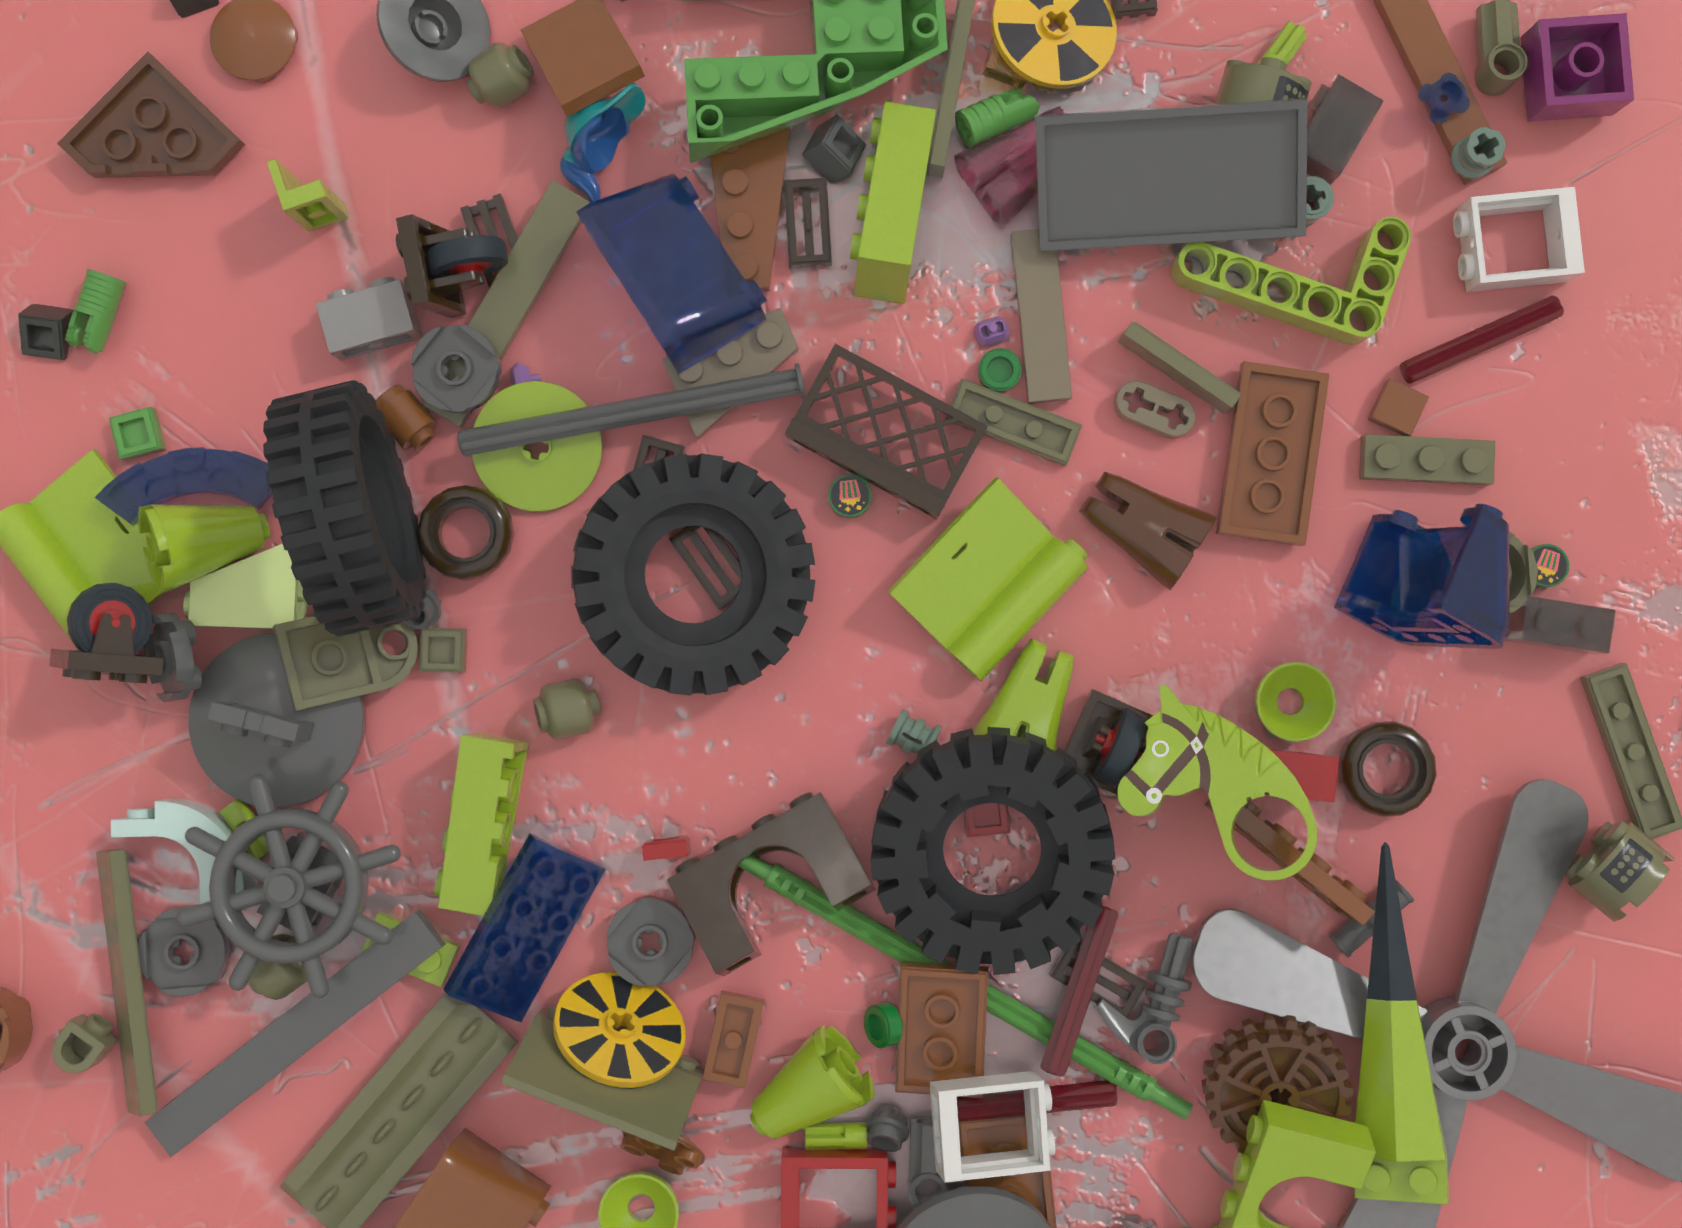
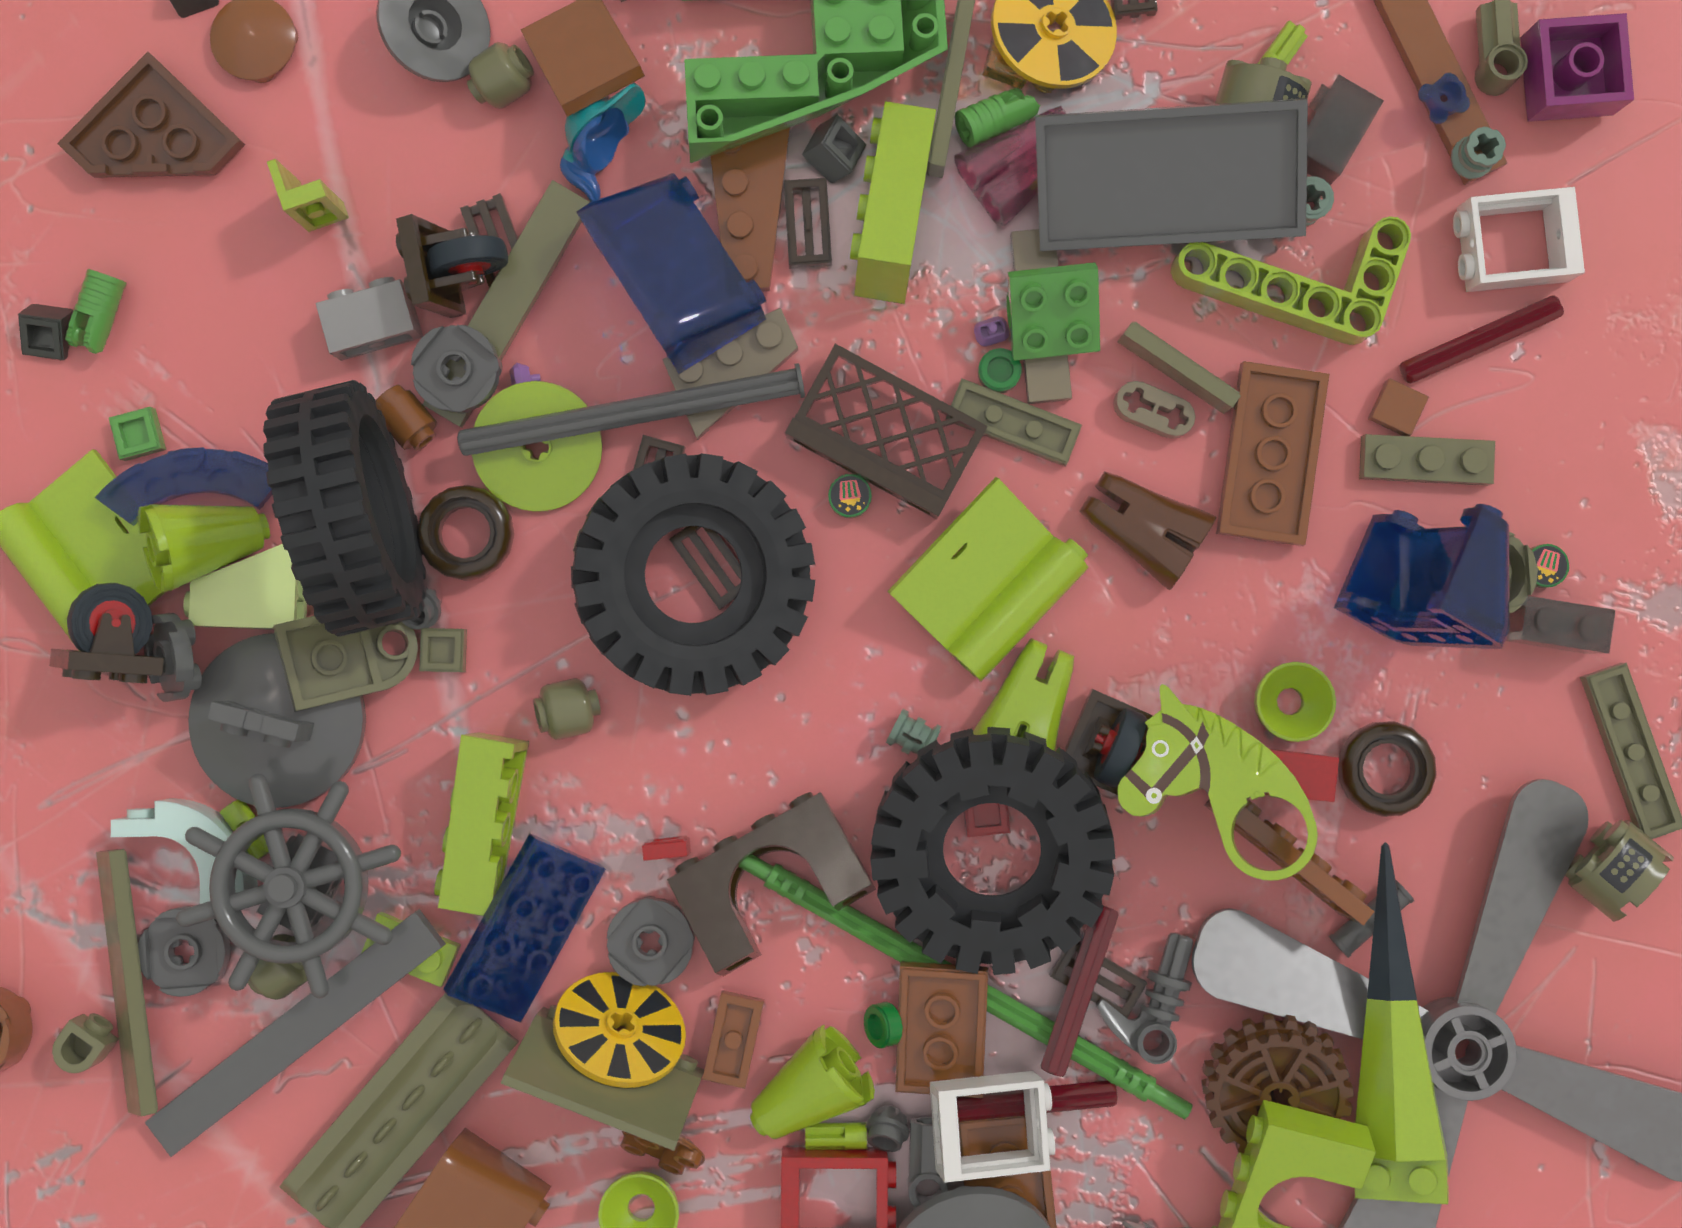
none -> bright green plate [1006,262,1100,361]

